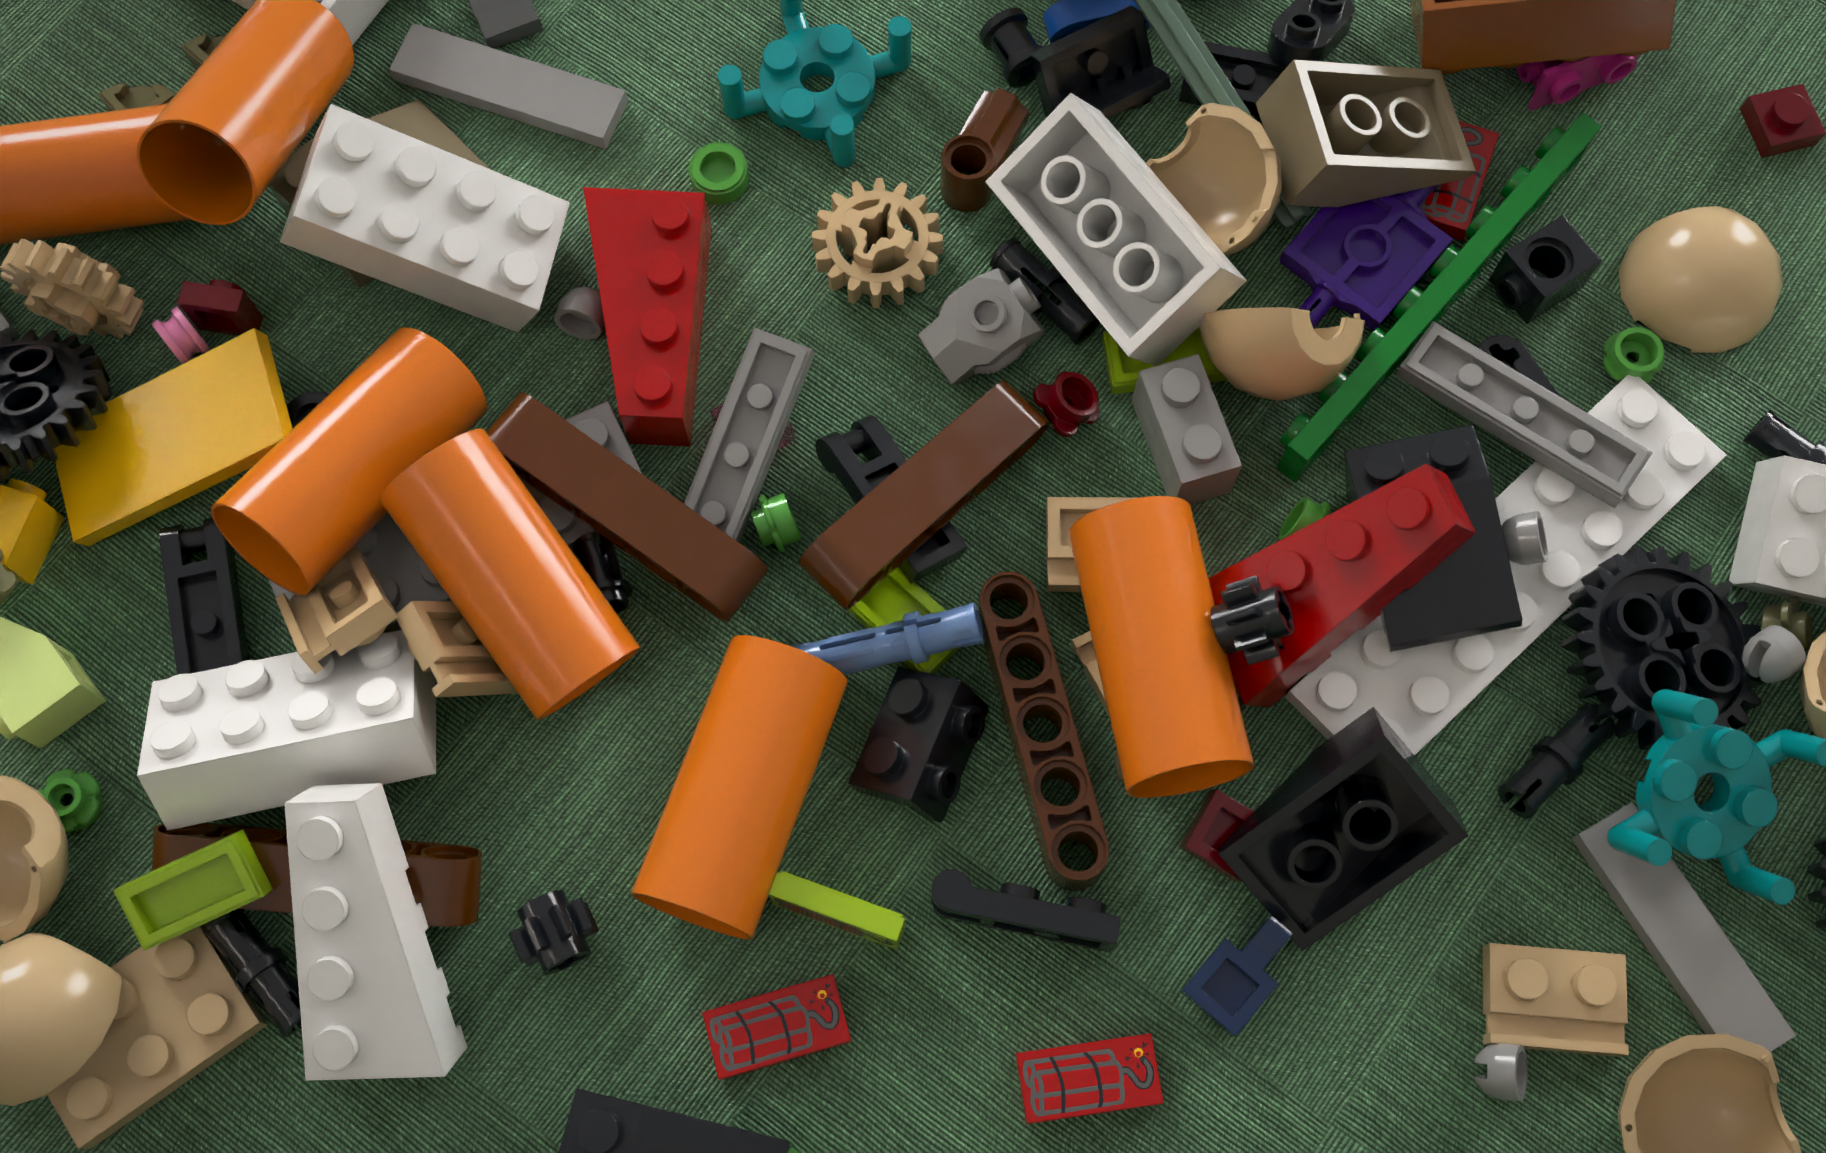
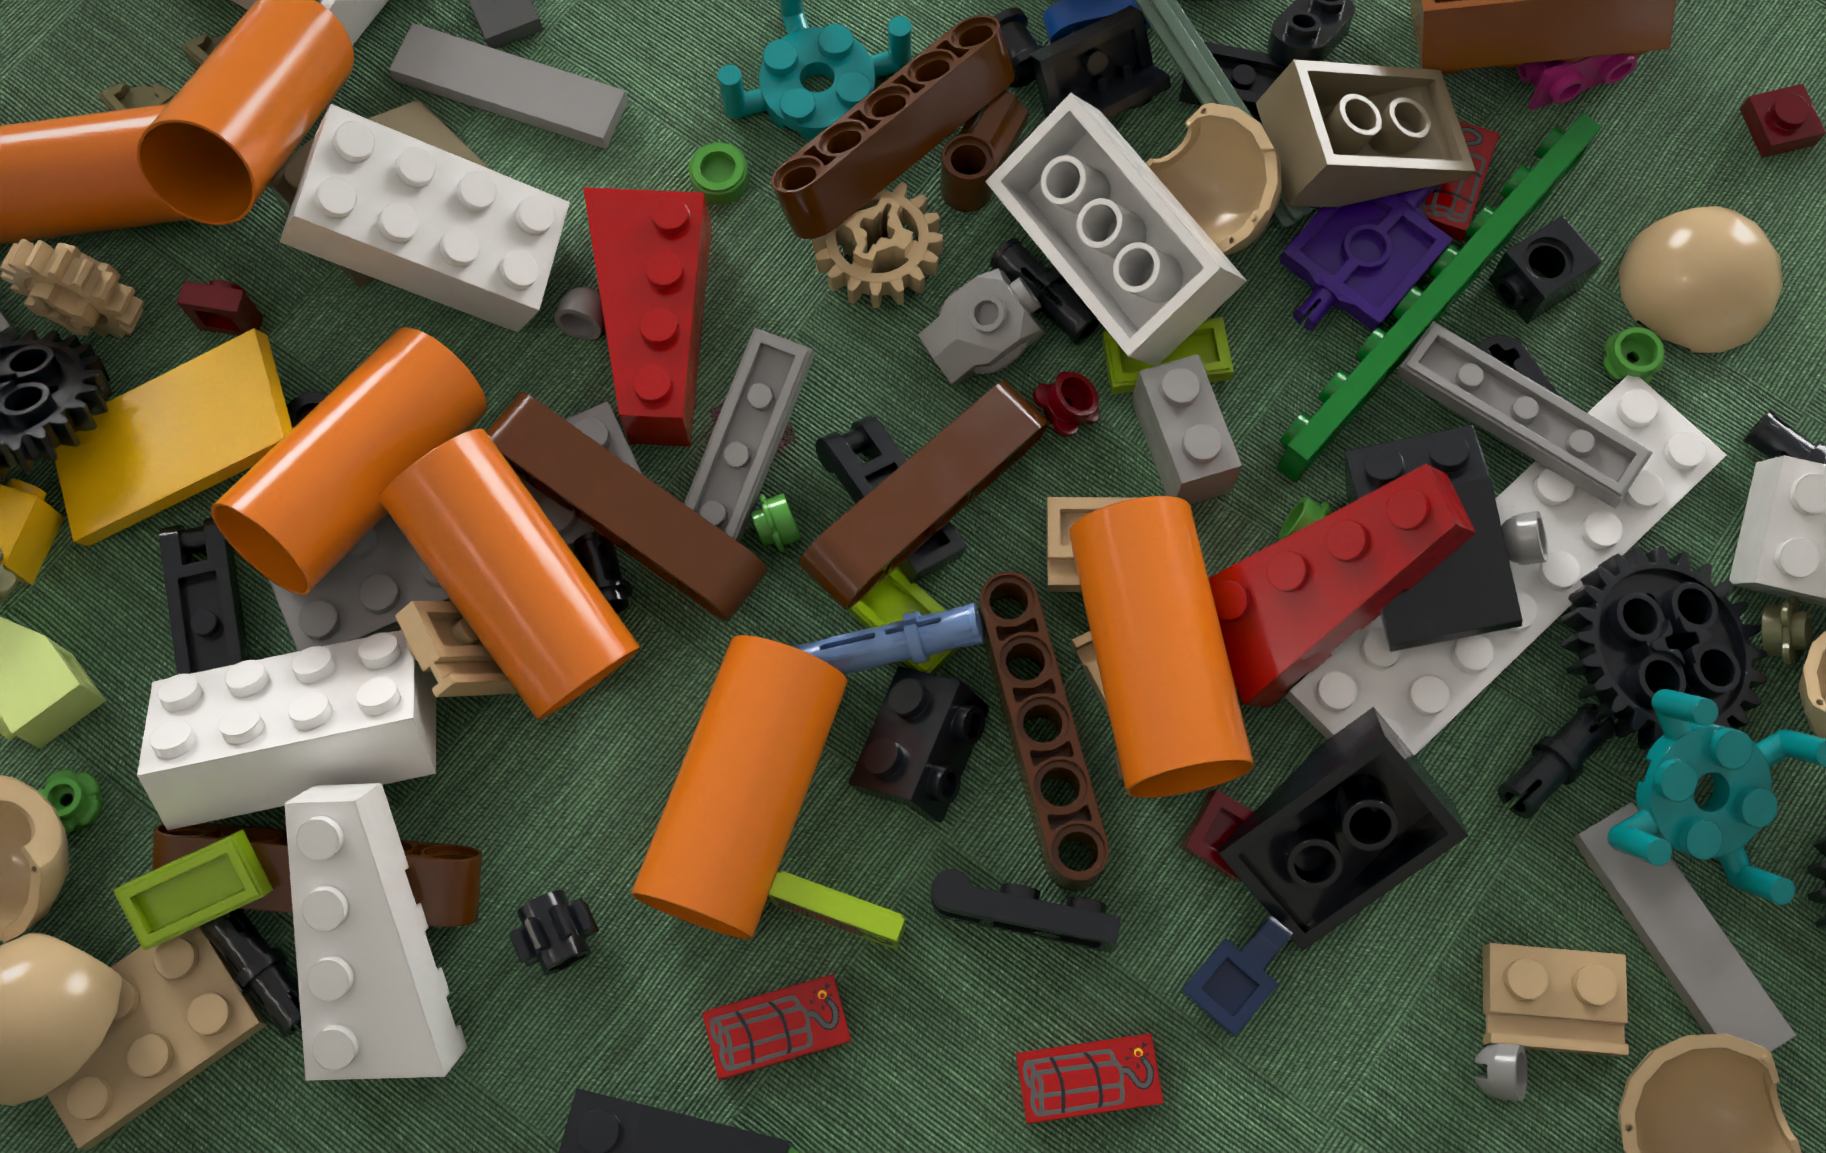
bright pink bush [151,306,211,364] -> none
tan plate [275,545,398,674] -> none
tan cylinder [1200,307,1365,401] -> none
black gear [1211,575,1295,665] -> none
light grey hinge [1742,625,1806,684] -> none
none -> reddish brown beam [771,15,1015,239]

